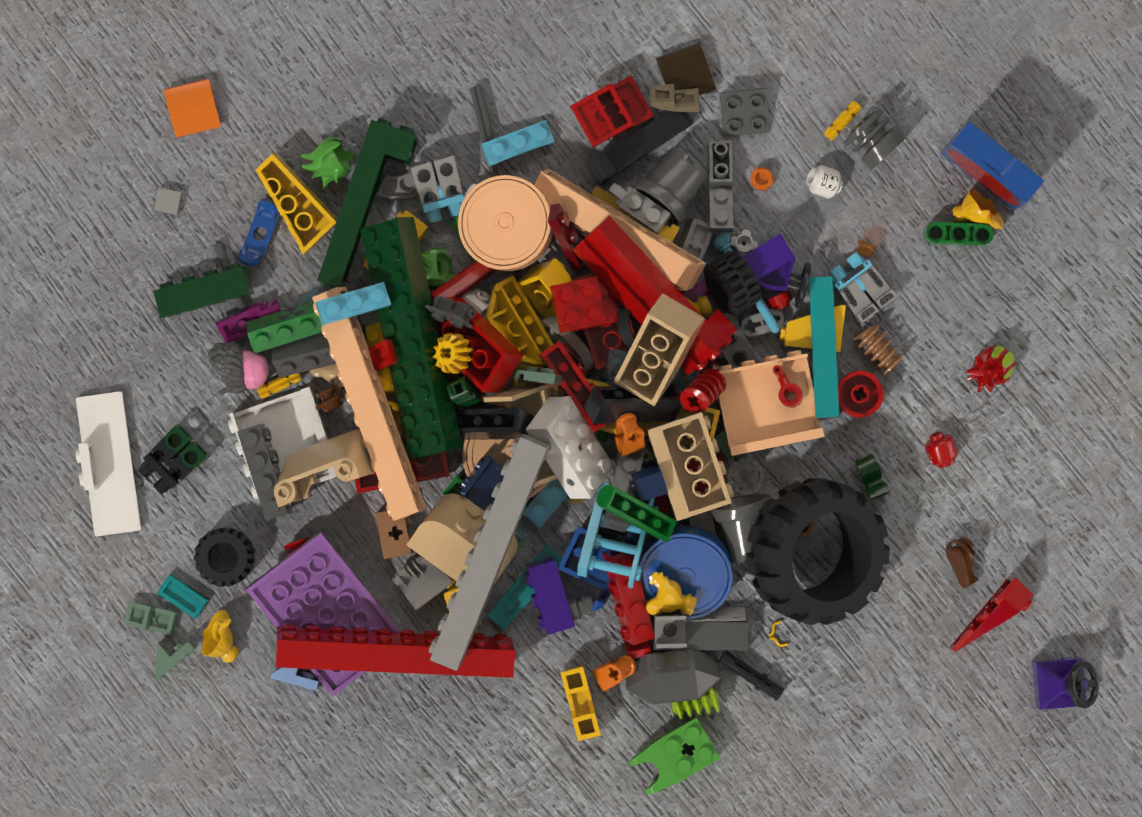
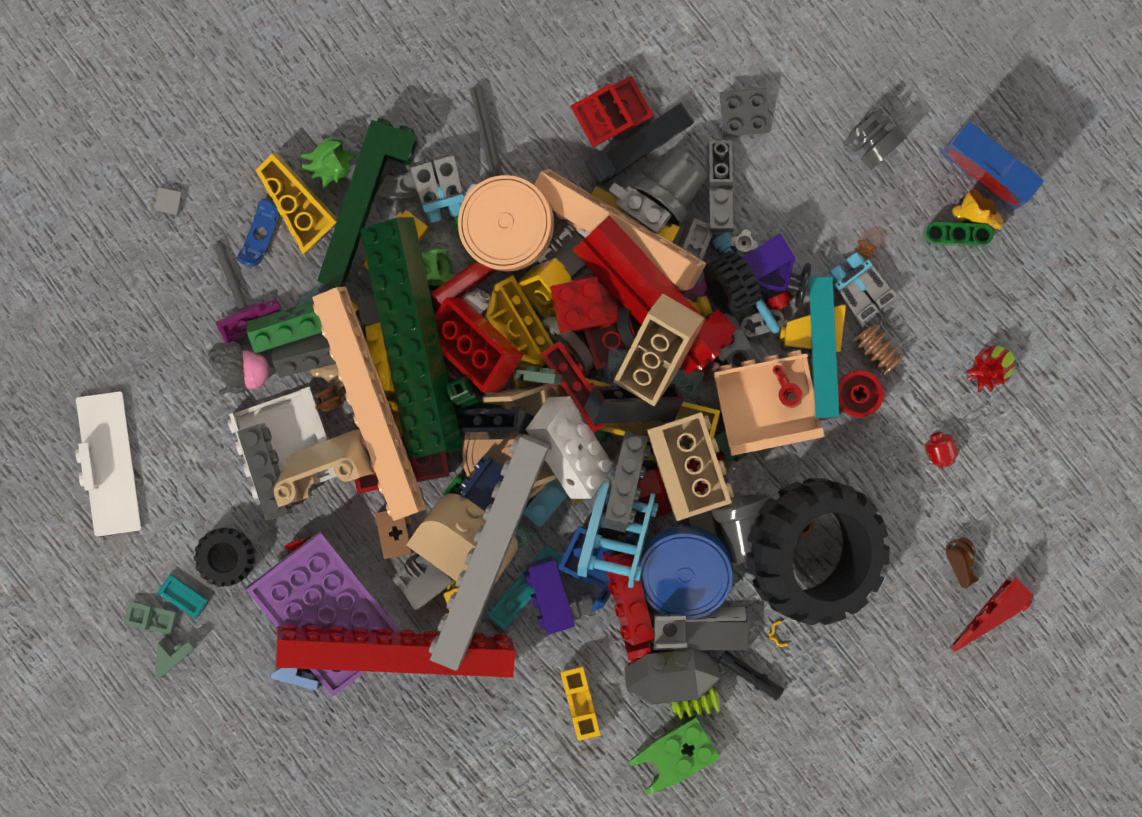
black hips [138,424,210,494] -> none
dark green brick [153,263,254,318] -> none
orange slope [164,78,221,138] -> none
yellow hair [201,610,239,663] -> none
yellow axle [257,373,302,399] -> none
medium azure plate [315,282,391,325] -> none
red tile [368,340,399,371] -> none
dark grey hinge [425,296,476,329] -> none
yellow gear [432,333,473,373] -> none
medium azure plate [481,120,555,167] -> none
dark red plate [548,203,584,271] -> none
orange piece [591,655,636,692] -> none
green brick [596,485,677,543] -> none
orange piece [615,413,645,456] -> none
dark blue brick [629,465,668,502] -> none
yellow animal [646,572,697,616] -> none
dark tan slope [651,84,700,112] -> none
dark brown slope [656,42,716,95] -> none
red piece [680,368,727,413] -> none
orange plate [750,167,774,191] -> none
white head [806,165,843,199] -> none
yellow axle [824,101,862,141] -> none
dark green leg [855,453,890,501] -> none
dark purple piece [1032,657,1099,710] -> none

